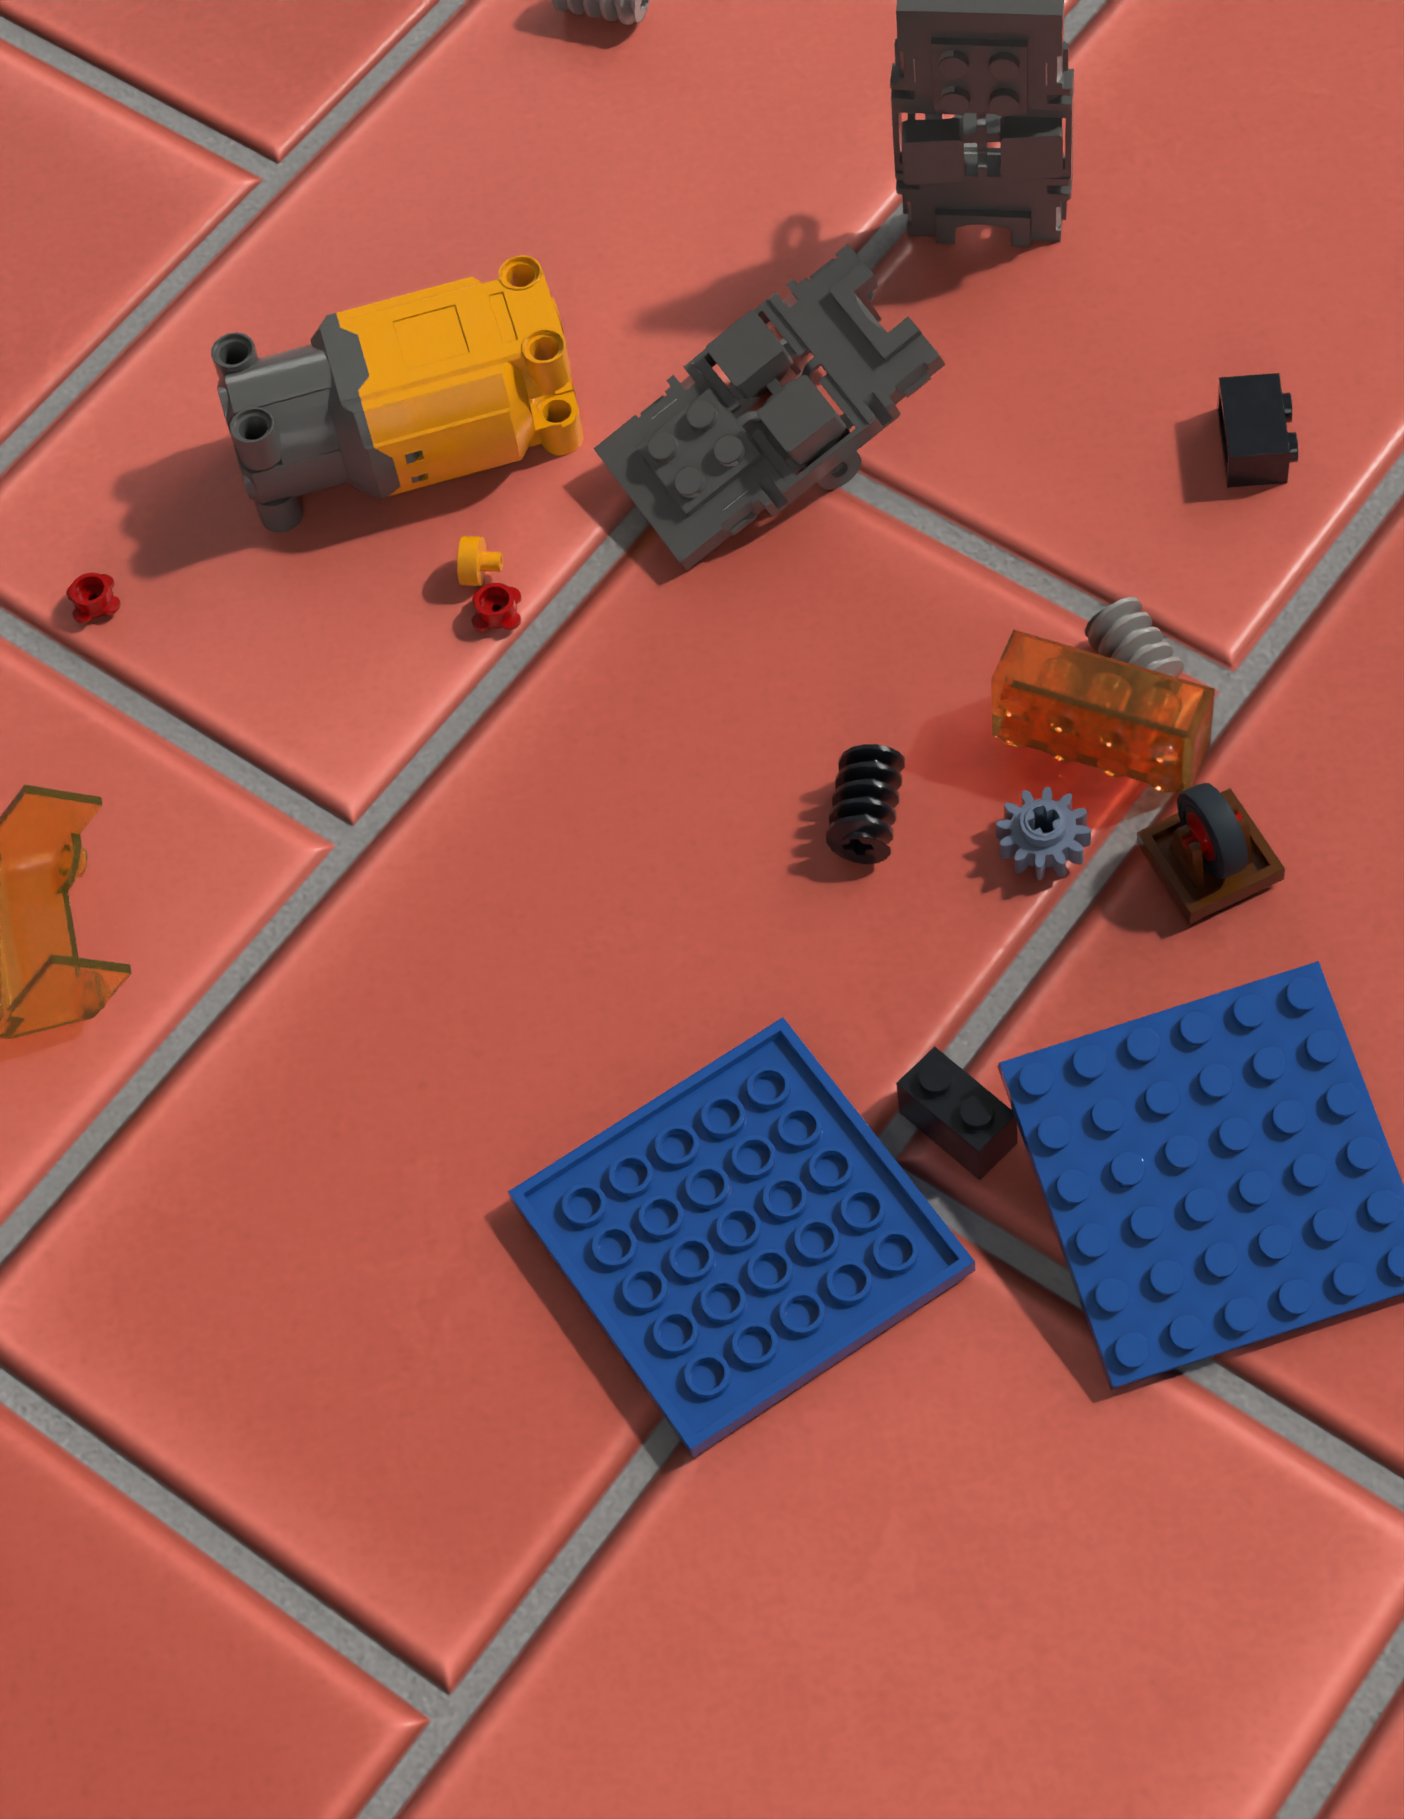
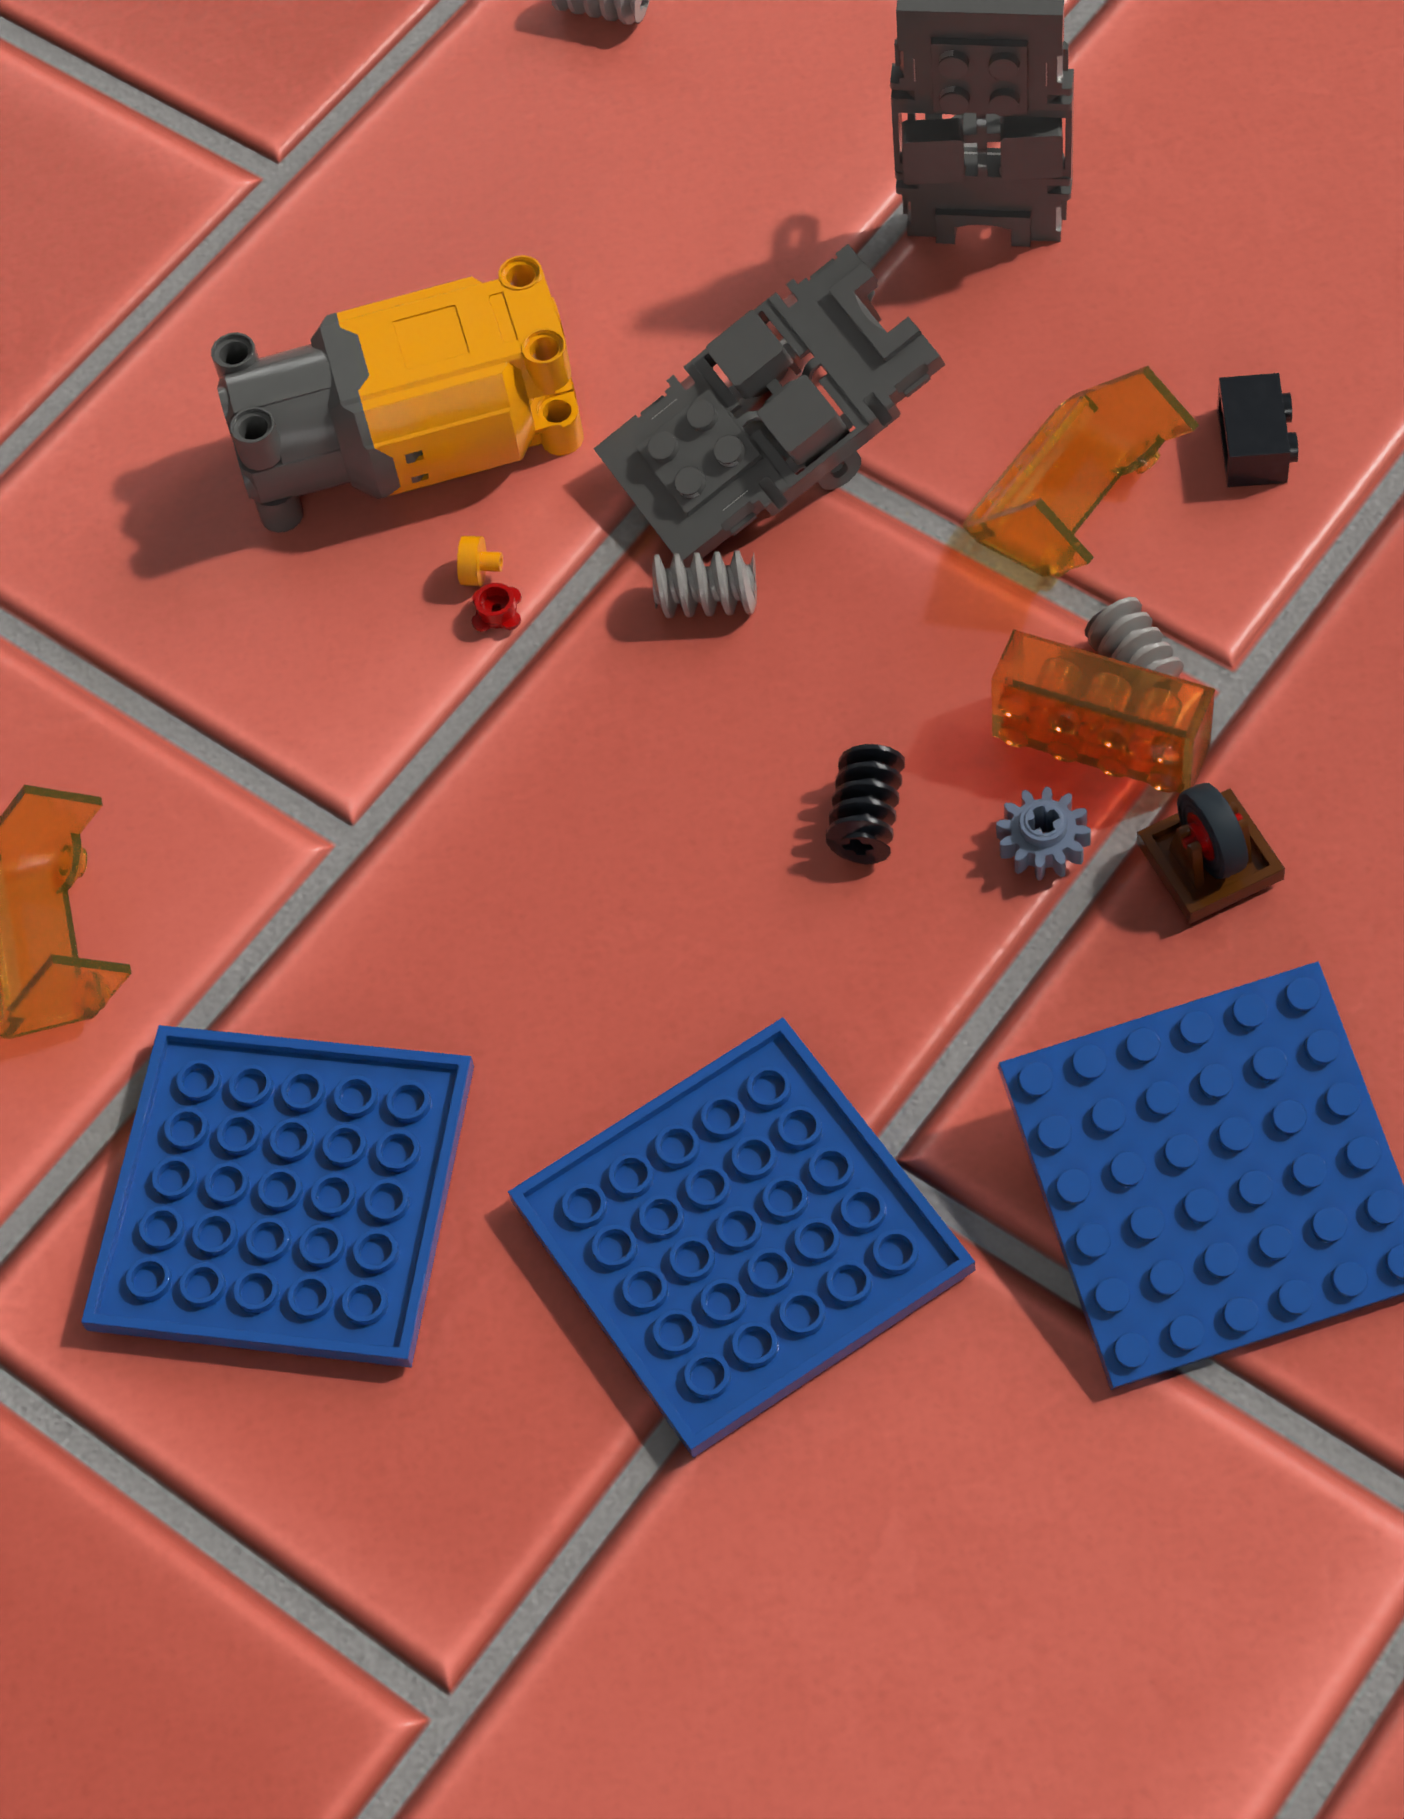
red plate [66,572,121,623] -> none
black brick [896,1046,1017,1180] -> none
none -> blue plate [81,1025,474,1368]
none -> light grey piece [652,550,757,618]
none -> clear yellow windscreen [963,366,1199,577]

